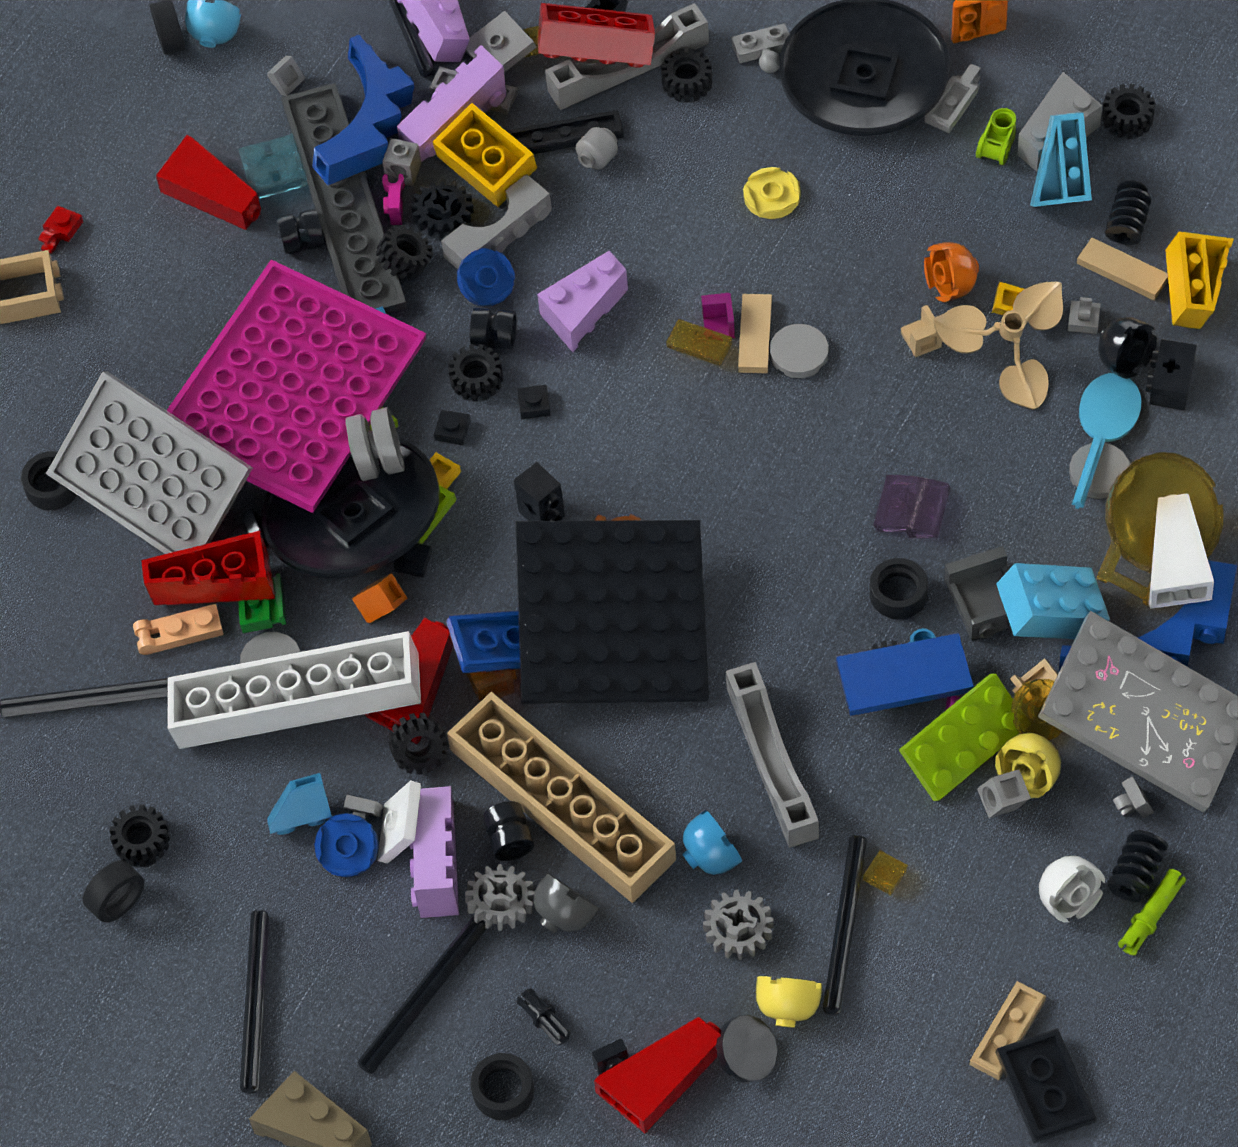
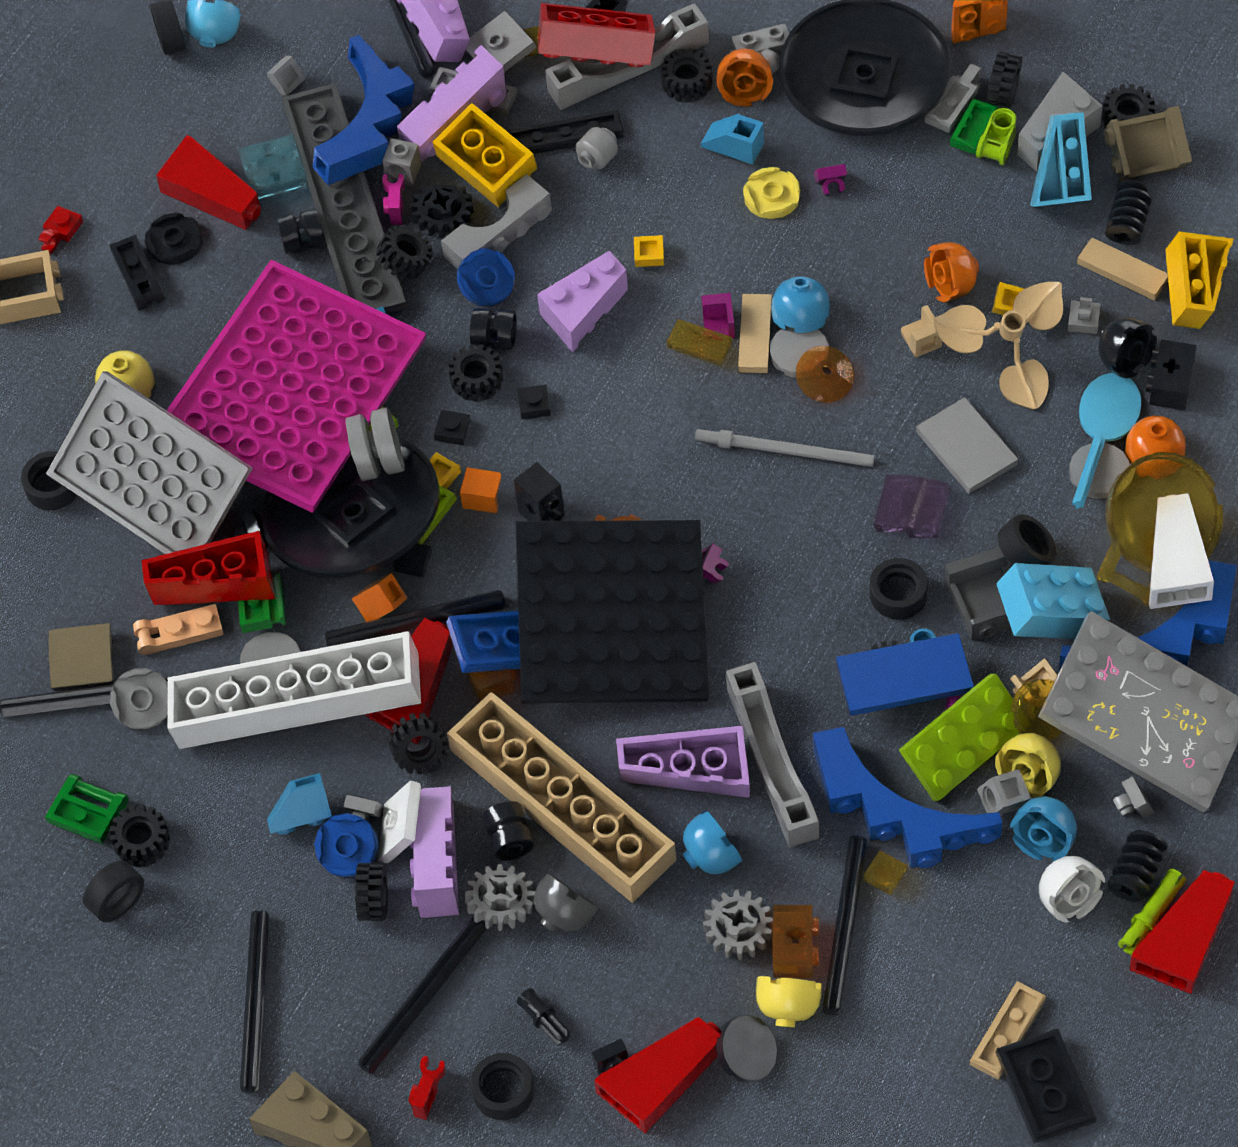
none -> green plate [45,773,129,844]
none -> dark tan slope [49,623,114,690]
none -> light yellow cylinder [95,350,155,399]
none -> black plate [109,235,165,311]
none -> light grey tile [110,668,168,730]
none -> black tile [145,213,203,265]
none -> black axle [325,590,505,647]
none -> black tyre [355,863,388,921]
none -> red plate [408,1056,446,1120]
none -> orange panel [460,467,502,513]
none -> lavender wedge [616,726,750,798]
none -> yellow plate [634,235,664,267]
none -> light grey bar [695,429,875,467]
none -> dark azure slope [701,114,764,165]
none -> magenta tile [702,543,729,584]
none -> orange cylinder [716,48,773,107]
none -> dark azure cylinder [771,276,830,333]
none -> clear orange brick [773,905,819,978]
none -> clear orange dish [795,346,854,403]
none -> blue arch [813,727,1002,868]
none -> magenta tile [814,163,847,195]
none -> light grey tile [916,397,1018,494]
none -> green plate [950,99,999,155]
none -> black tyre [987,51,1023,107]
none -> black tyre [998,514,1057,565]
none -> dark azure cylinder [1010,796,1077,861]
none -> dark tan panel [1104,106,1192,181]
none -> orange cylinder [1125,415,1186,477]
none -> red slope [1129,870,1235,994]

